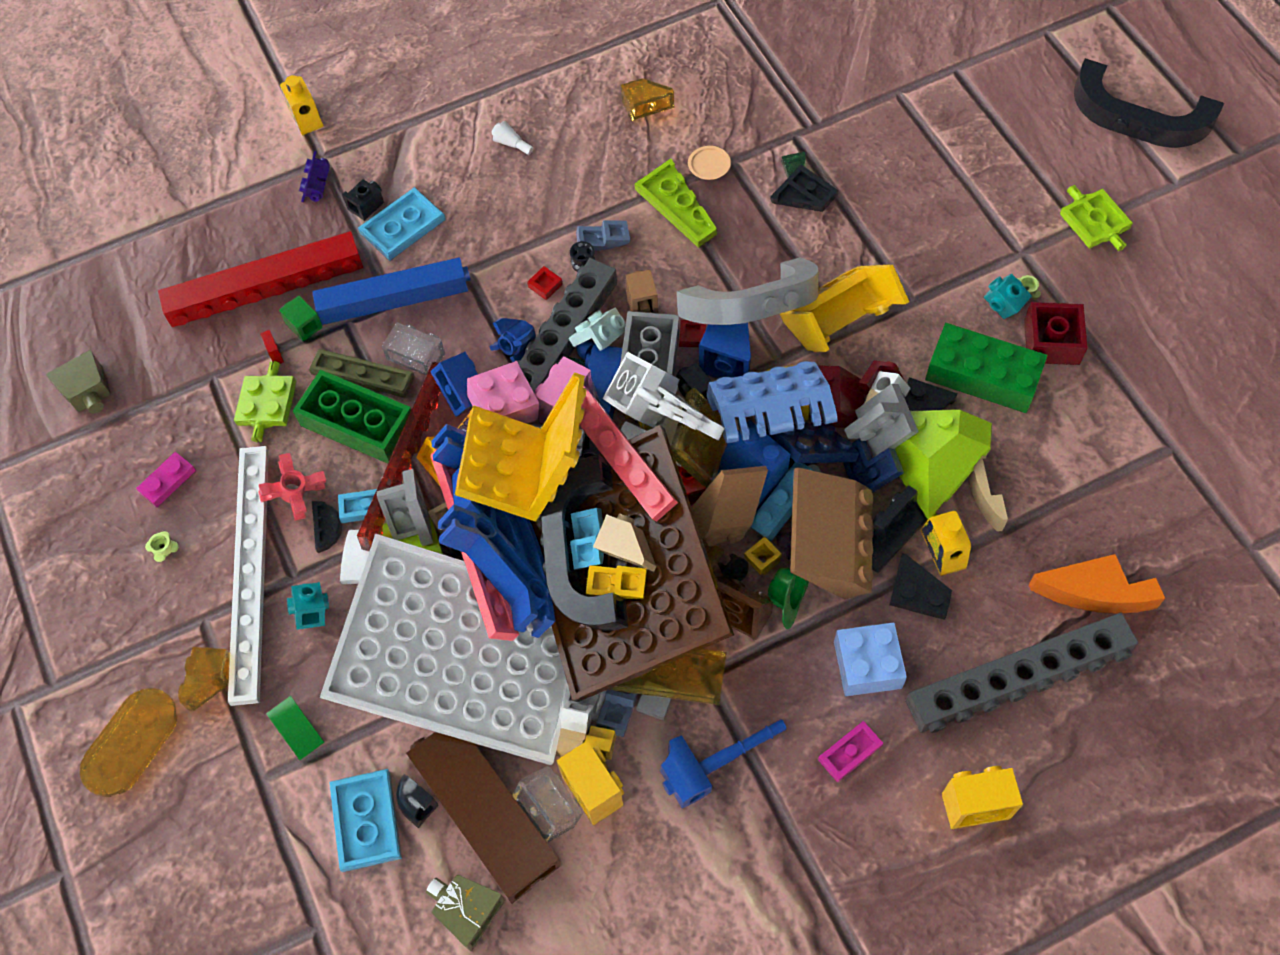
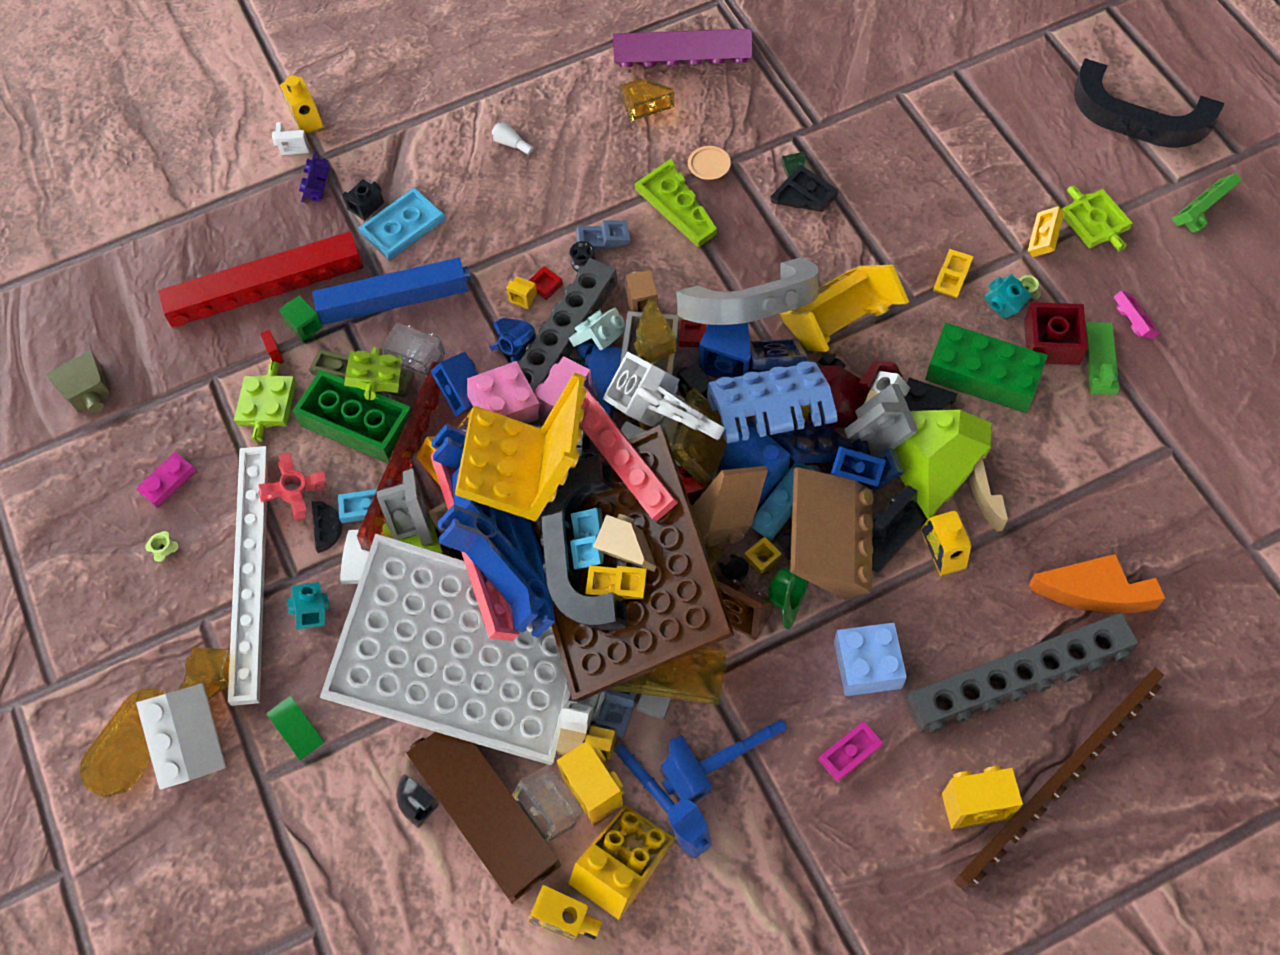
medium azure tile [329,769,402,872] -> none
olive torso [426,875,506,952] -> none
black wing [889,553,952,620] -> none
none -> white slope [136,683,226,790]
none -> white bracket [272,122,310,155]
none -> lime plate [344,347,402,400]
none -> yellow piece [506,276,537,310]
none -> yellow torso [527,885,602,940]
none -> yellow slope [568,804,675,920]
none -> magenta slope [613,28,752,67]
none -> blue piece [614,744,712,858]
none -> clear yellow slope [634,299,677,364]
none -> dark blue plate [750,339,807,372]
none -> black plate [818,350,846,368]
none -> blue slope [831,446,886,487]
none -> yellow slope [933,249,974,299]
none -> reddish brown plate [954,667,1165,890]
none -> yellow plate [1028,206,1064,257]
none -> bright green hinge [1085,322,1120,395]
none -> dark pink plate [1114,290,1161,339]
none -> bright green hinge [1172,172,1242,233]

